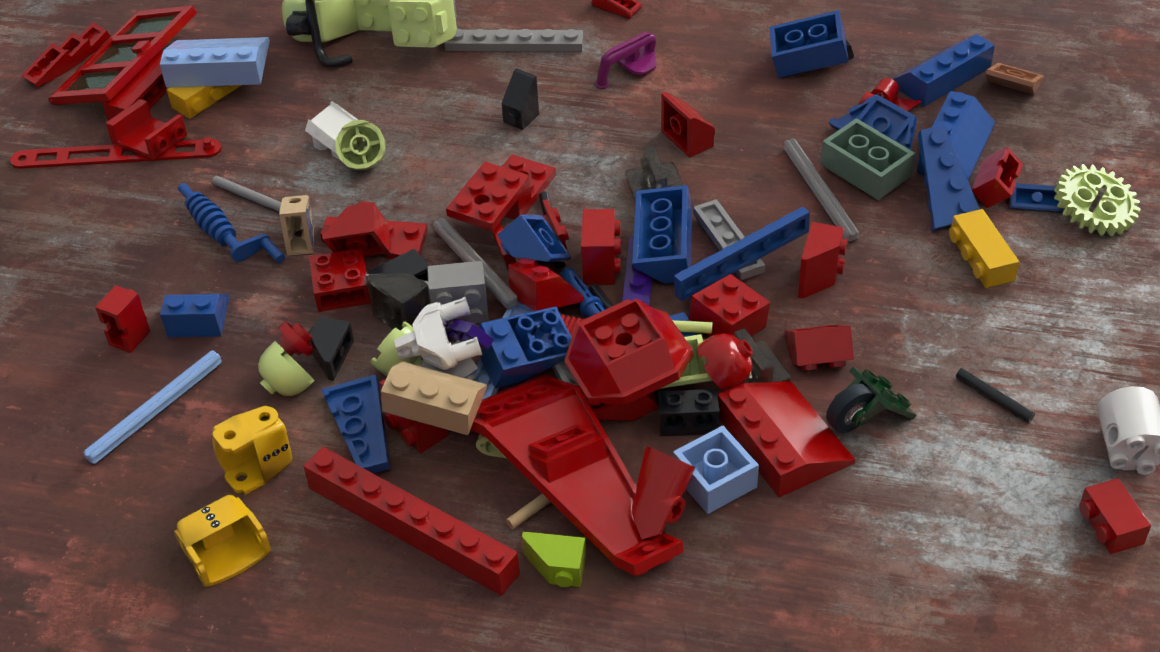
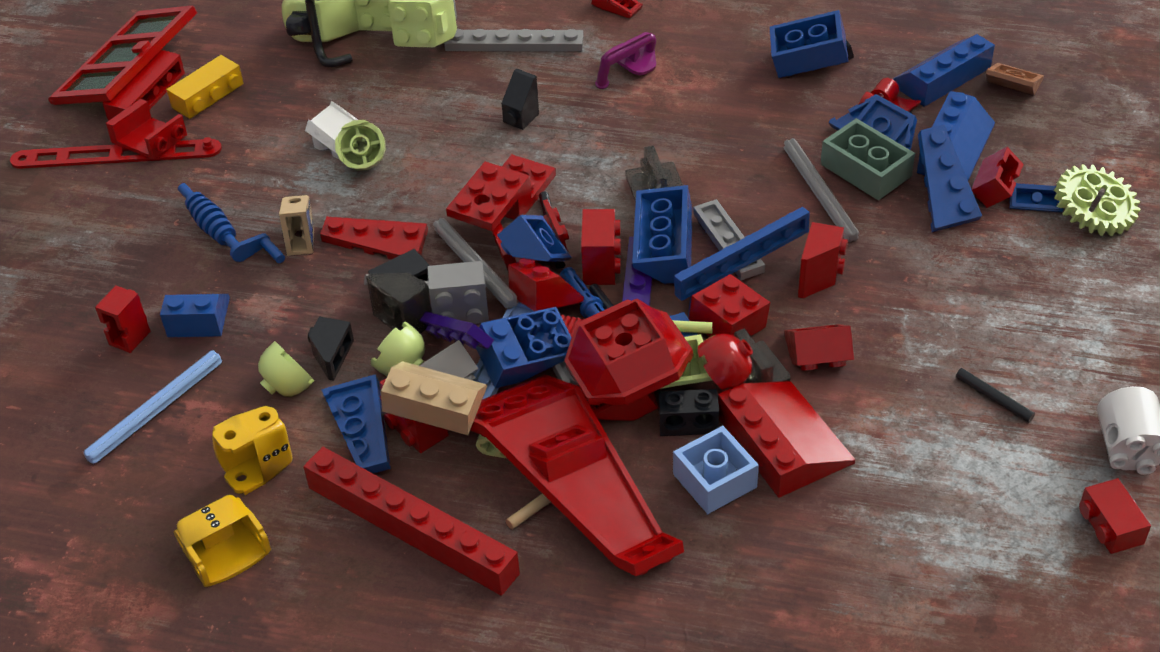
red slope [21,22,111,87] -> none
light blue slope [160,37,270,87] -> none
light grey bar [212,176,281,212] -> none
red plate [278,321,315,357] -> none
red brick [309,248,372,312] -> none
red slope [322,201,390,257] -> none
white connector [394,297,482,370] -> none
lime slope [522,532,586,587] -> none
red panel [631,446,696,540] -> none
red slope [661,92,715,158] -> none
plate [826,367,917,433] -> none
yellow brick [949,209,1019,288] -> none

